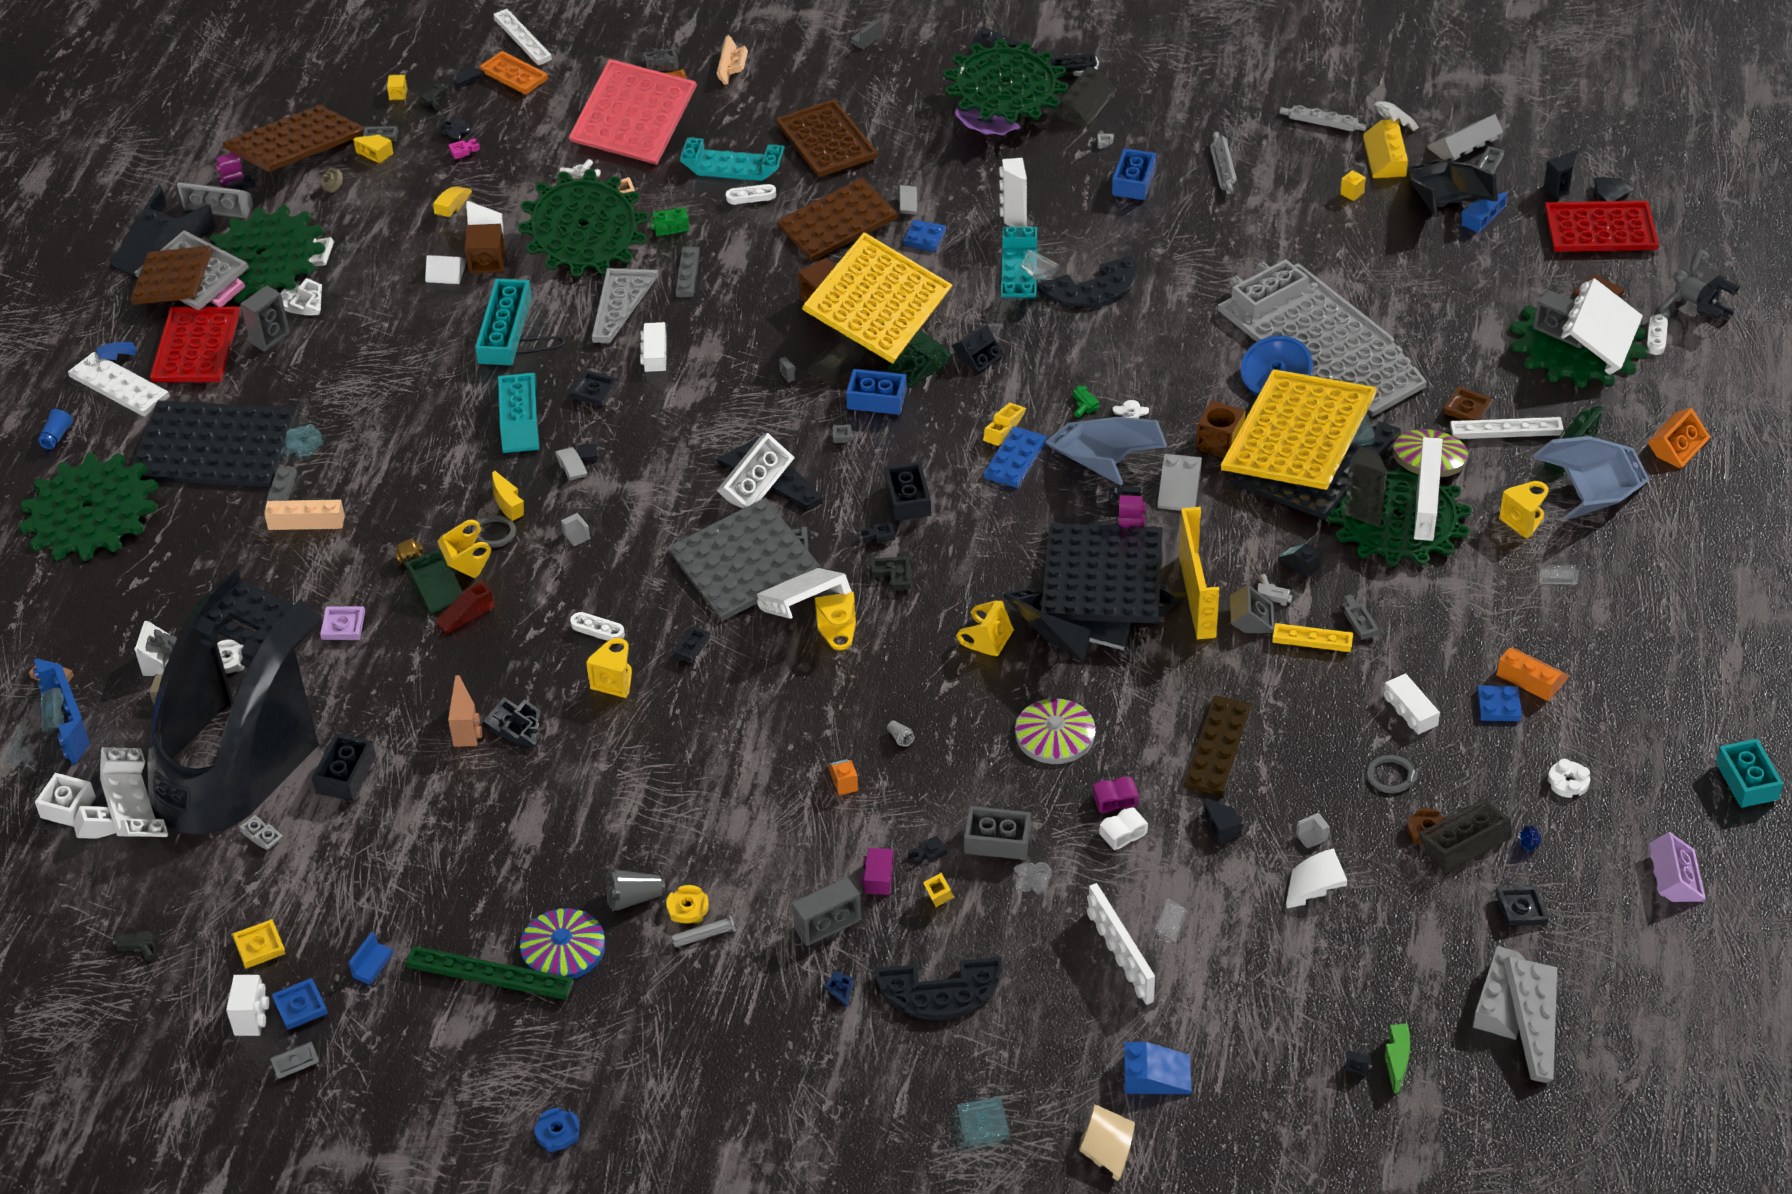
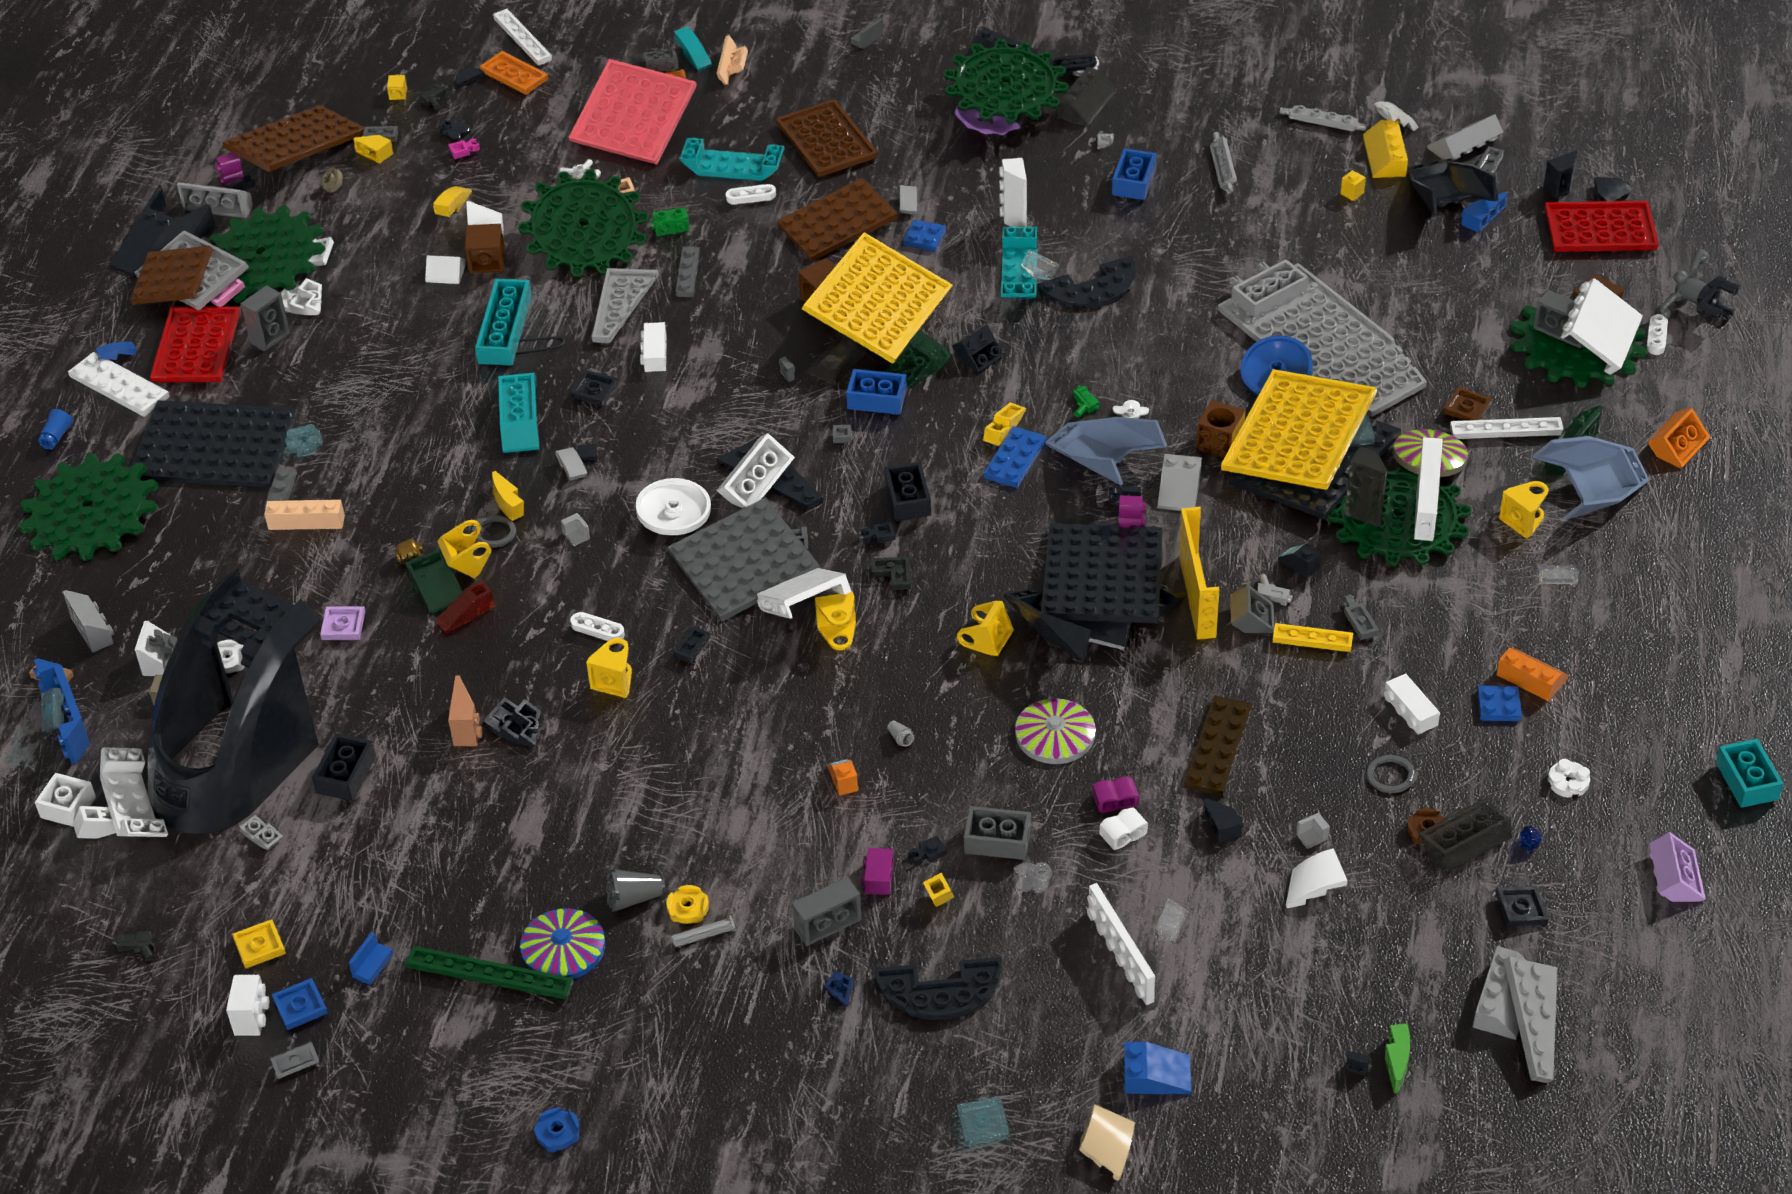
none -> light grey slope [63,590,114,653]
none -> white dish [636,478,711,535]
none -> teal slope [674,27,712,71]

